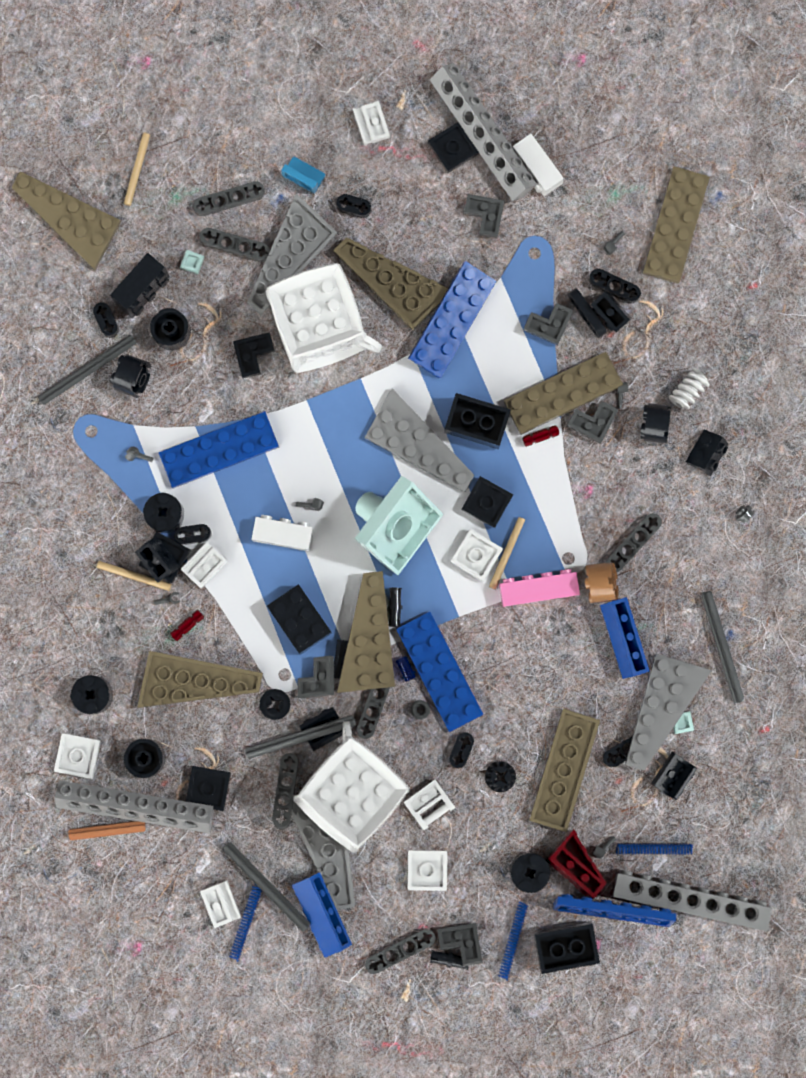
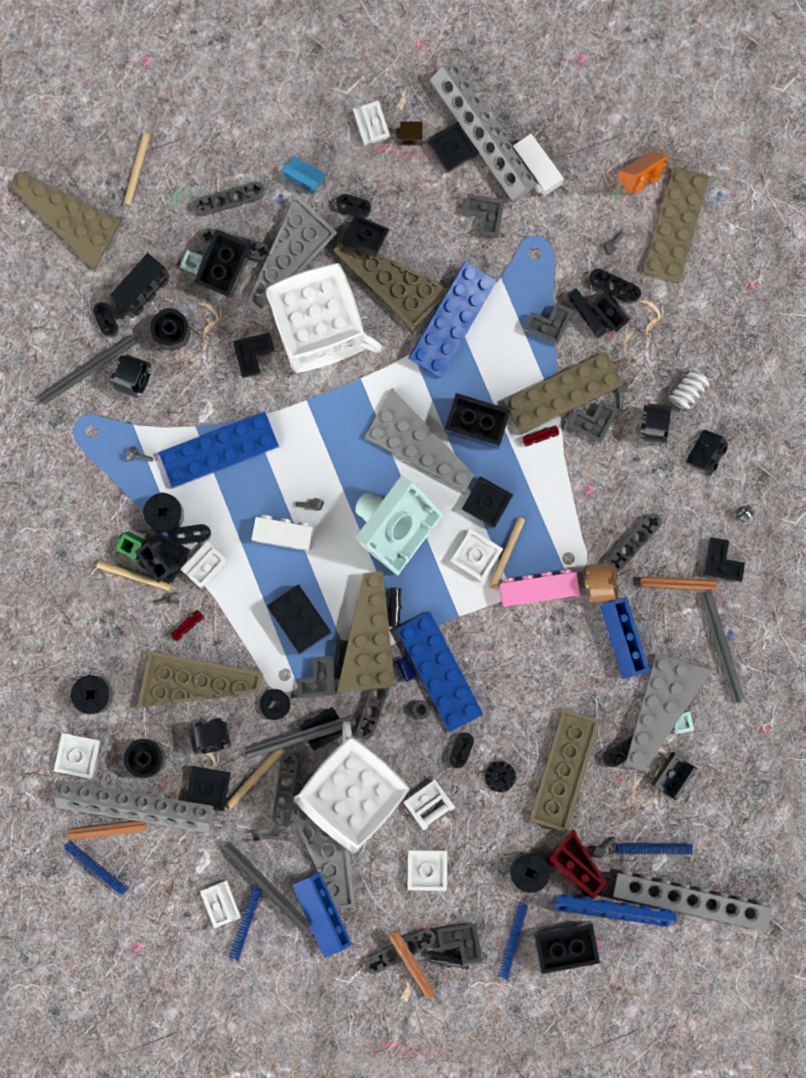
none -> blue piece [64,840,129,895]
none -> green brick [116,532,149,560]
none -> black brick [189,718,232,754]
none -> black brick [194,229,255,298]
none -> tan bar [226,749,284,808]
none -> dark grey hand [249,830,277,843]
none -> black plate [341,214,389,257]
none -> nougat axle [388,930,436,999]
none -> dark brown brick [396,121,423,146]
none -> orange slope [618,151,669,195]
none -> nougat axle [640,576,716,590]
none -> black plate [703,537,745,582]

